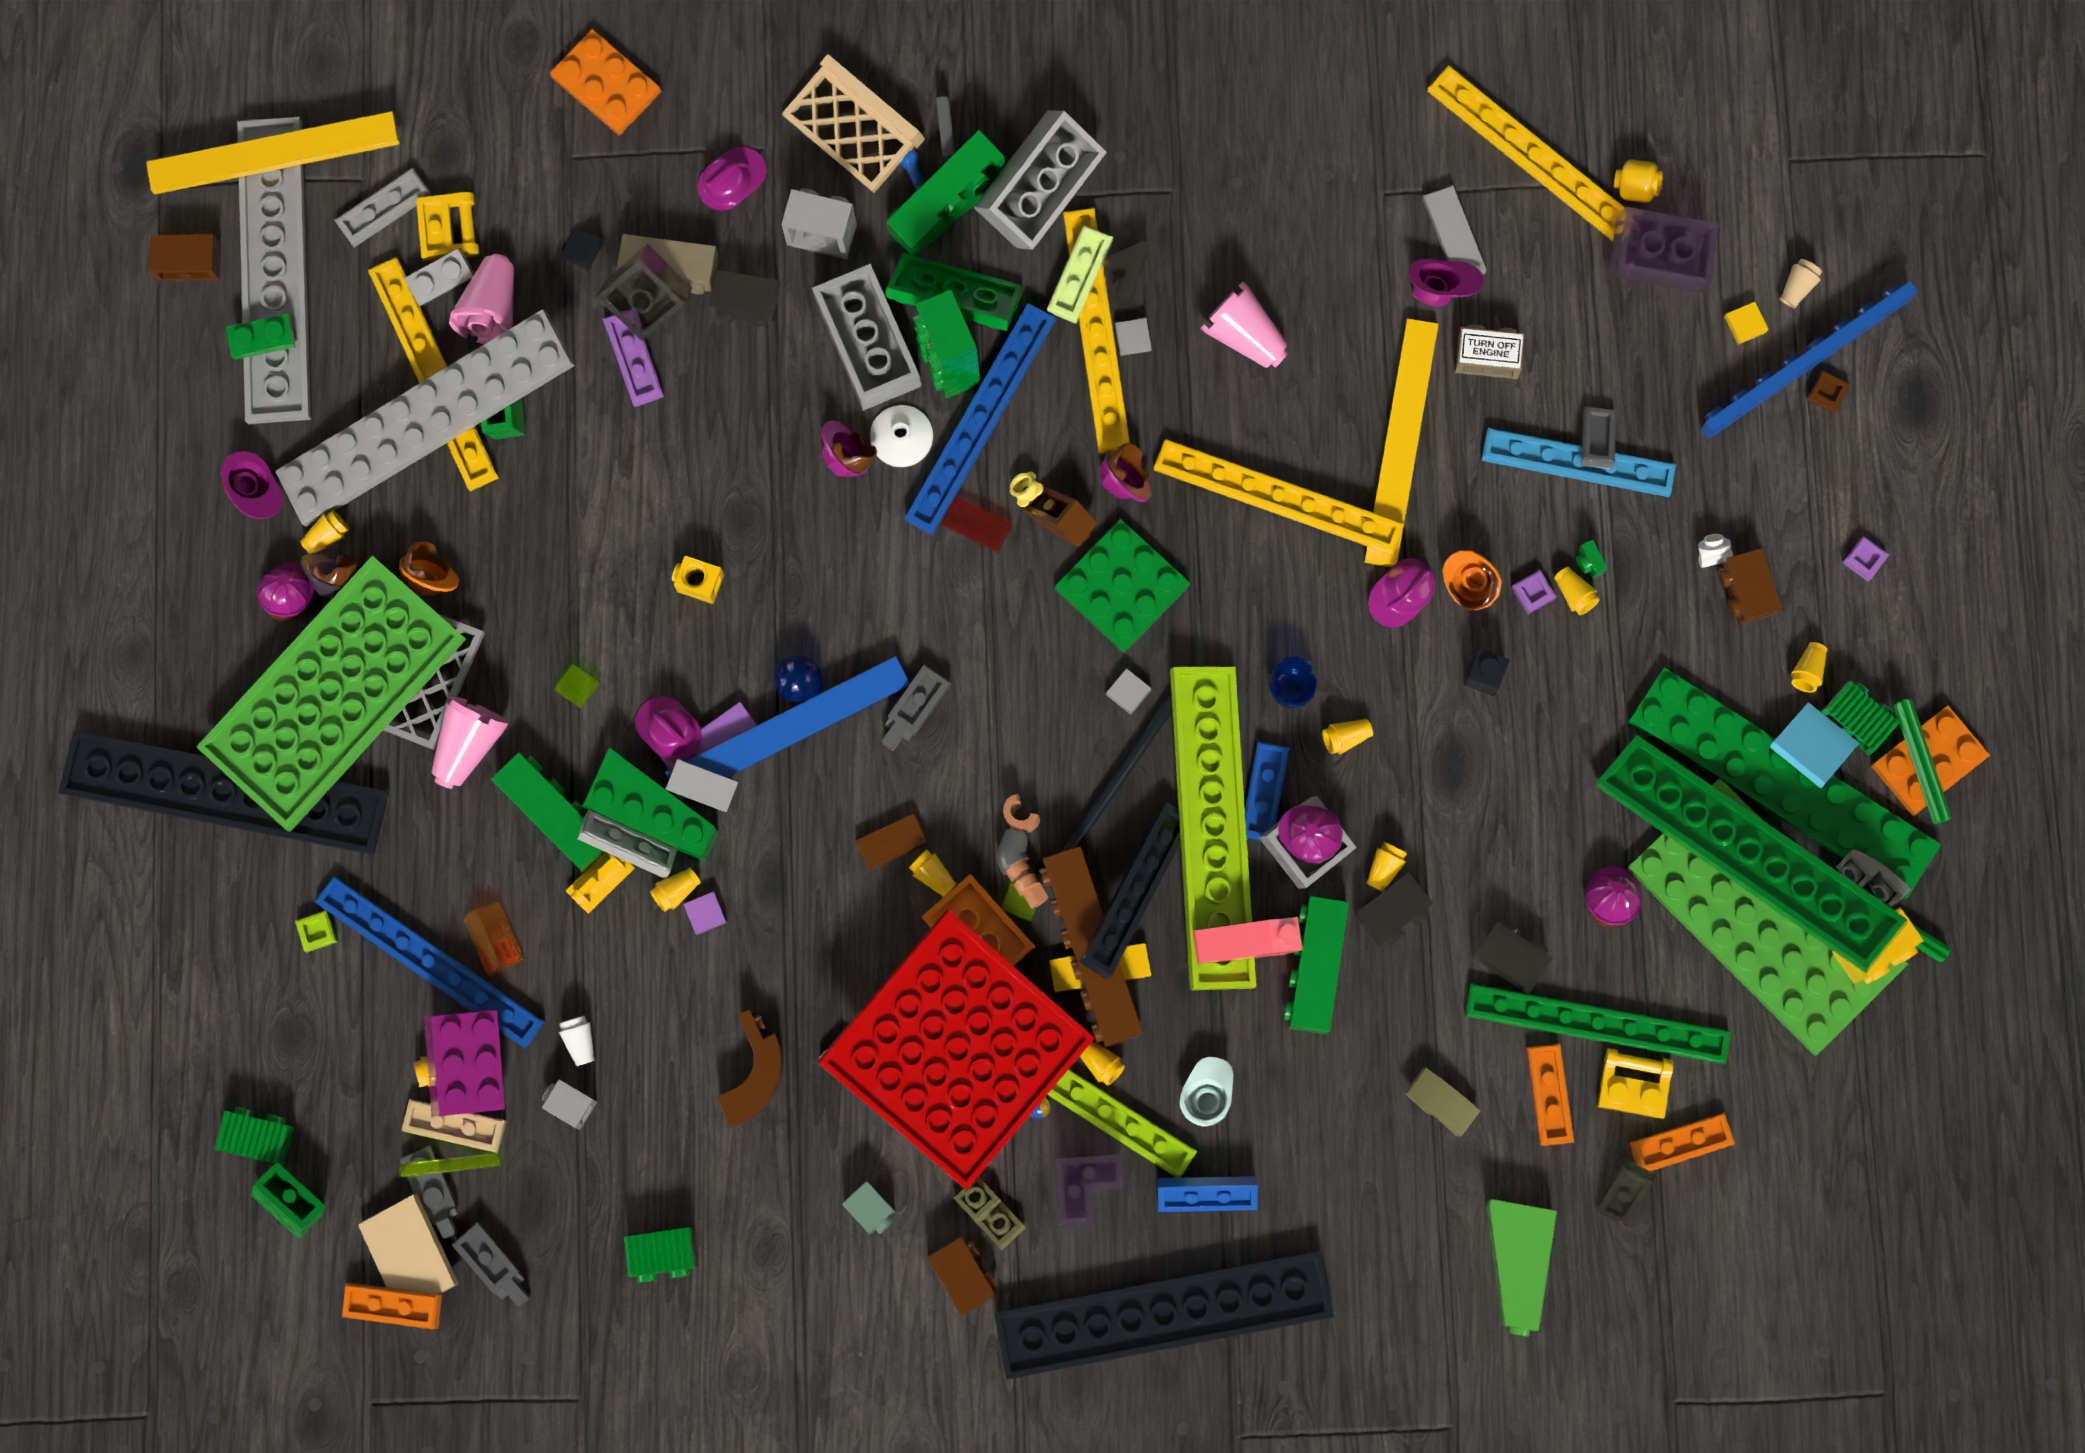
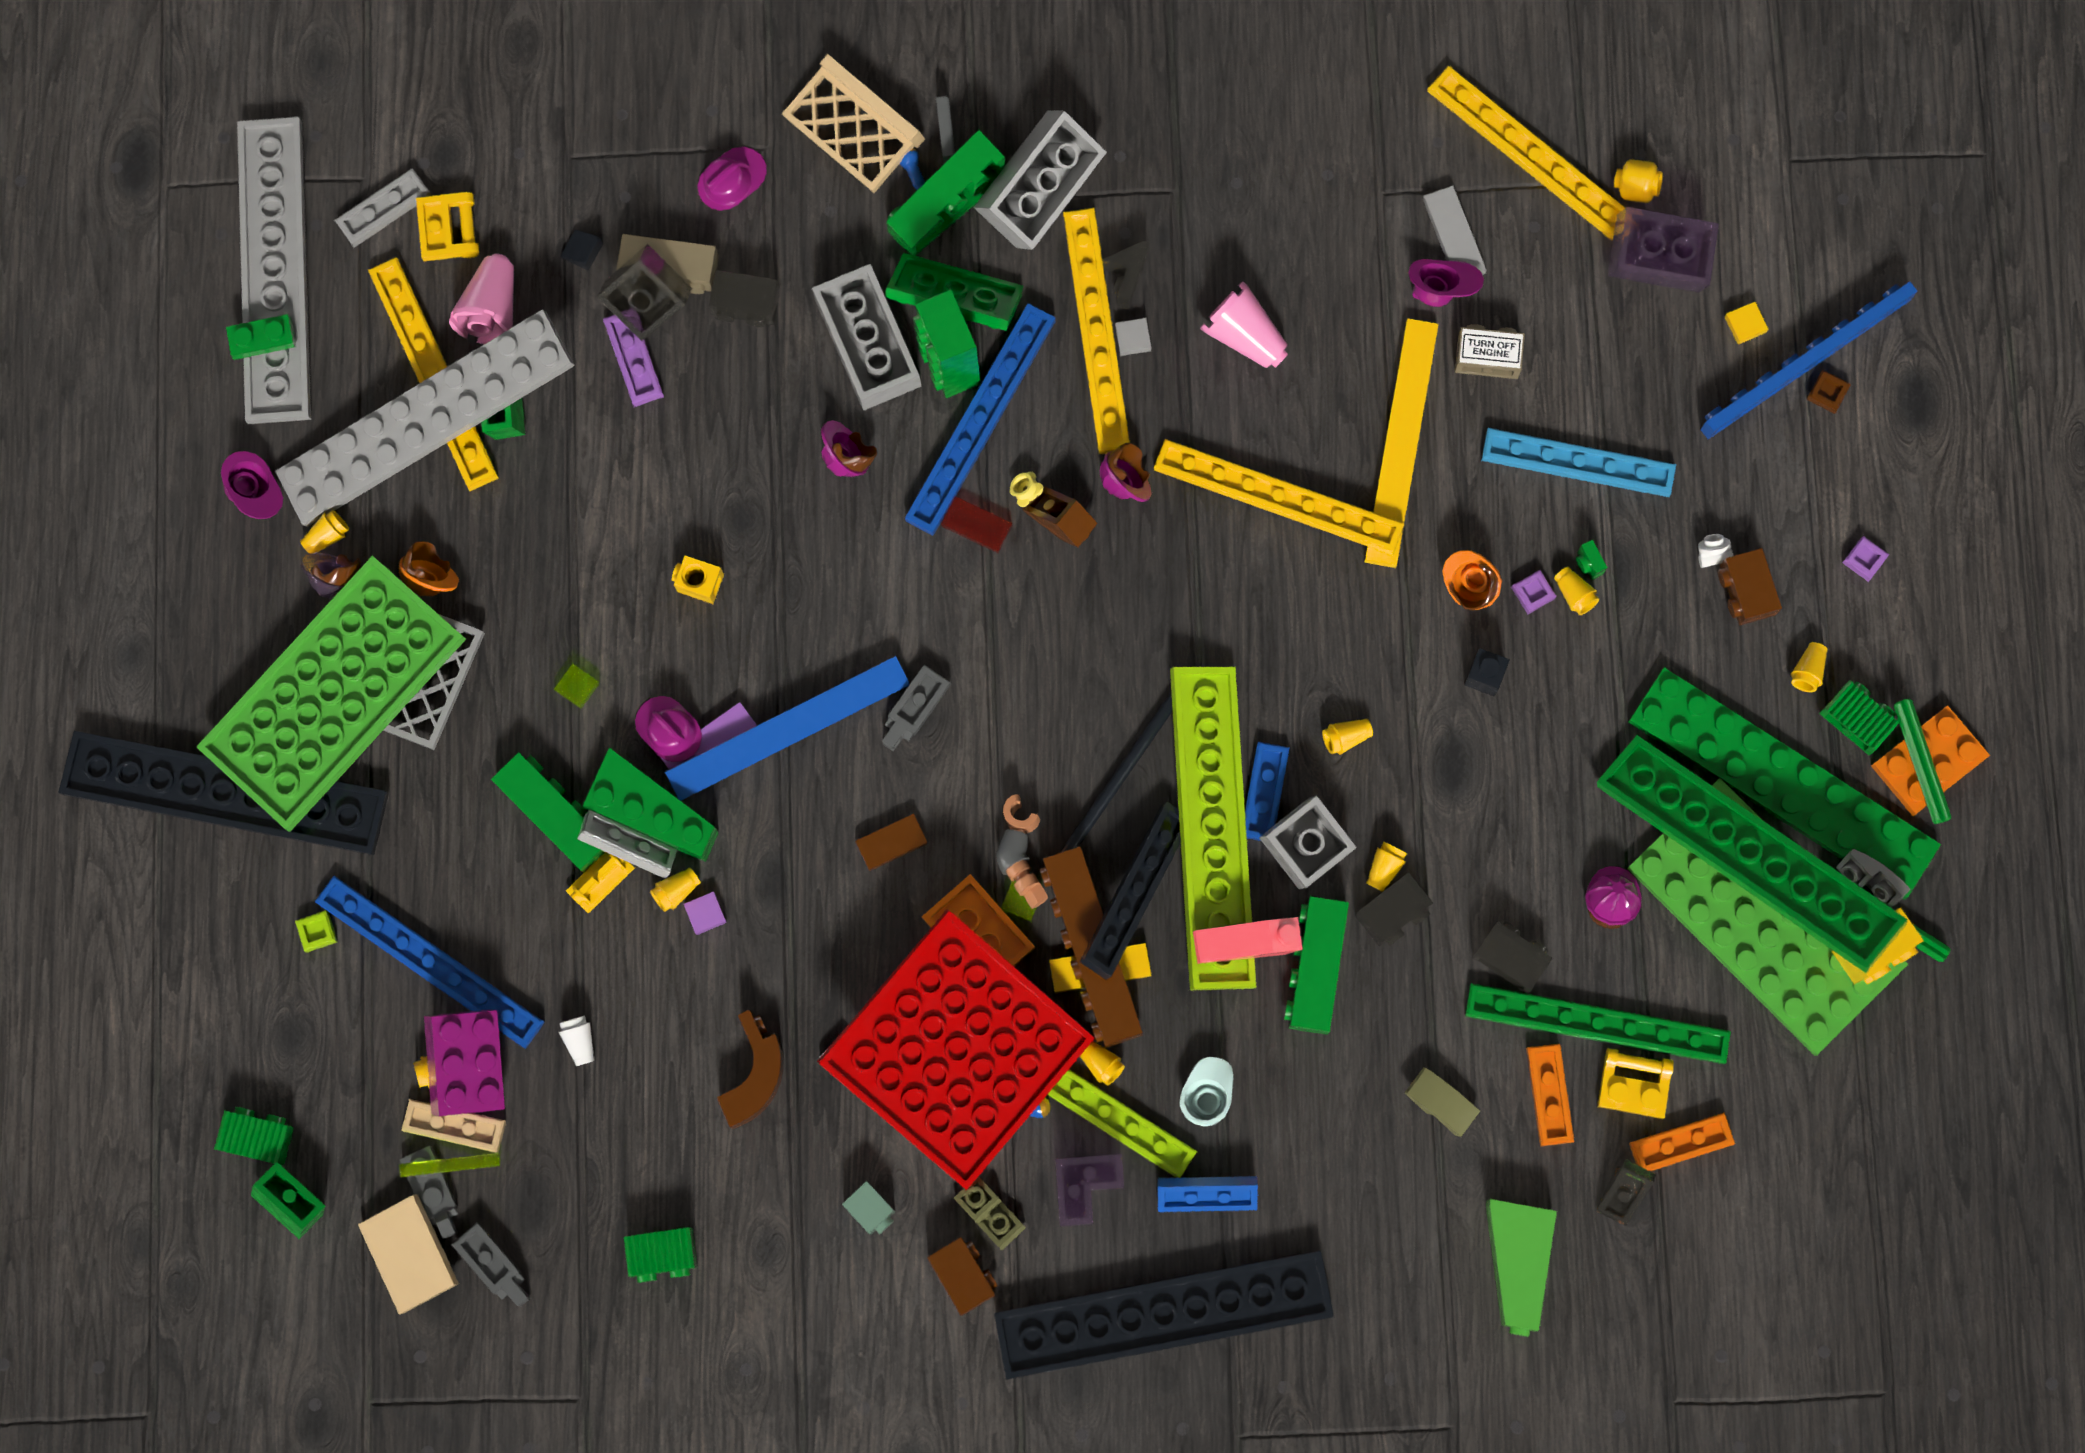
yellow tile [146,112,400,195] -> none
reddish brown brick [149,230,221,281] -> none
magenta piece [256,562,316,622] -> none
orange tile [342,1283,442,1329] -> none
light grey plate [404,248,475,306] -> none
bright pink cone [431,695,508,789] -> none
clear orange slope [464,902,524,976] -> none
light grey brick [542,1080,597,1130] -> none
orange plate [550,29,661,136] -> none
light grey tile [666,759,738,813] -> none
clear blue hair [772,656,823,702] -> none
light grey brick [781,188,857,259] -> none
white dish [870,405,933,467] -> none
yellow cone [909,849,957,897] -> none
yellowish green tile [1047,226,1113,323] -> none
green plate [1055,519,1190,653] -> none
light grey tile [1106,669,1151,715] -> none
clear blue hair [1269,656,1318,709] -> none
magenta piece [1278,805,1343,863] -> none
magenta piece [1368,558,1435,628] -> none
dark grey tile [1581,406,1616,469] -> none
medium azure tile [1770,702,1859,788] -> none
tan cone [1779,259,1822,308] -> none

